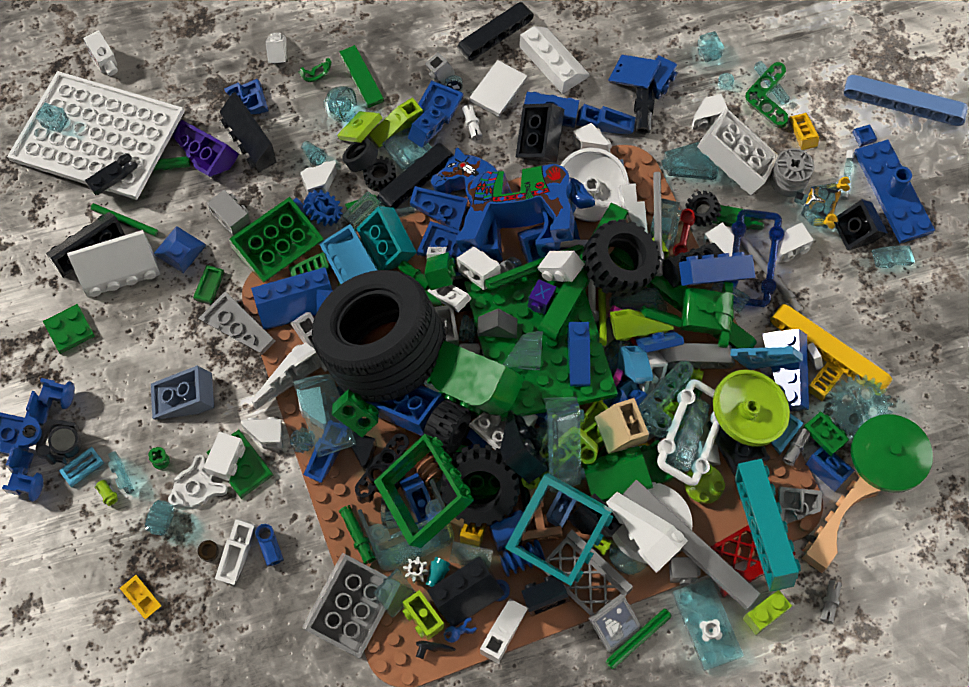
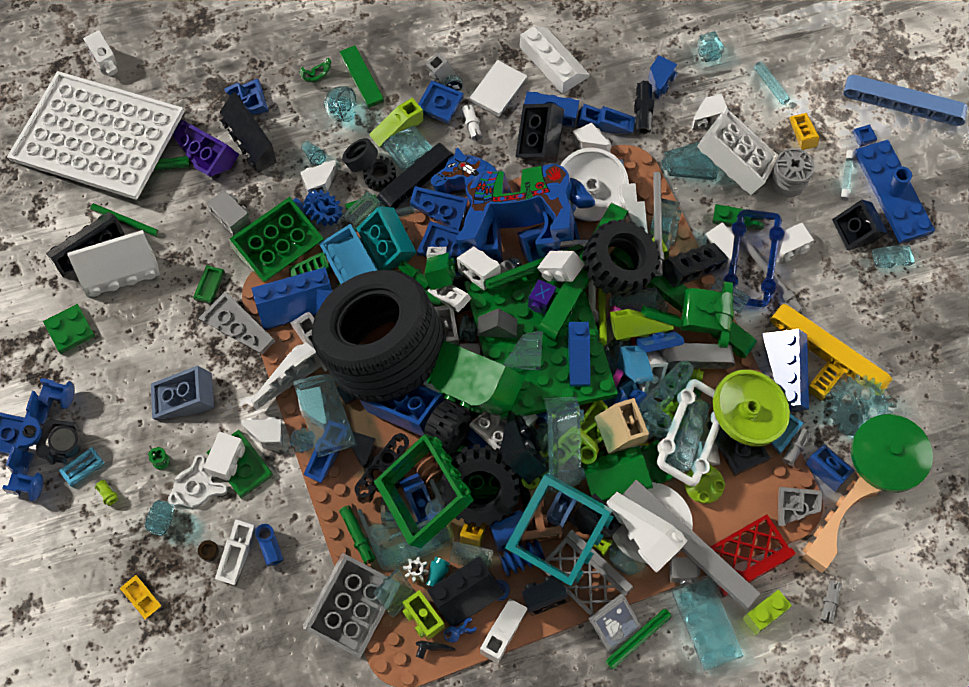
clear light blue brick [36,103,69,133] -> none
black hinge [85,153,138,196] -> none
clear light blue plate [108,451,135,494] -> none
blue slope [154,226,206,273] -> none
white slope [266,33,287,63] -> none
green brick [332,389,379,437] -> none
lime plate [337,111,382,143] -> none
blue brick [408,105,447,148] -> none
black beam [457,2,534,61] -> none
blue container [608,54,661,89] -> none
red bar [673,209,695,256] -> none
blue wedge [679,252,756,286] -> none
black tyre [685,190,721,227] -> none
white plate [699,619,722,642] -> none
clear light blue bush [718,73,734,90] -> none
dark azure wing [730,346,803,370] -> none
teal brick [735,459,801,592] -> none
green beam [745,62,788,128] -> none
torso [794,177,851,229] -> none
green bracket [803,411,849,456] -> none
white tile [807,343,823,370] -> none

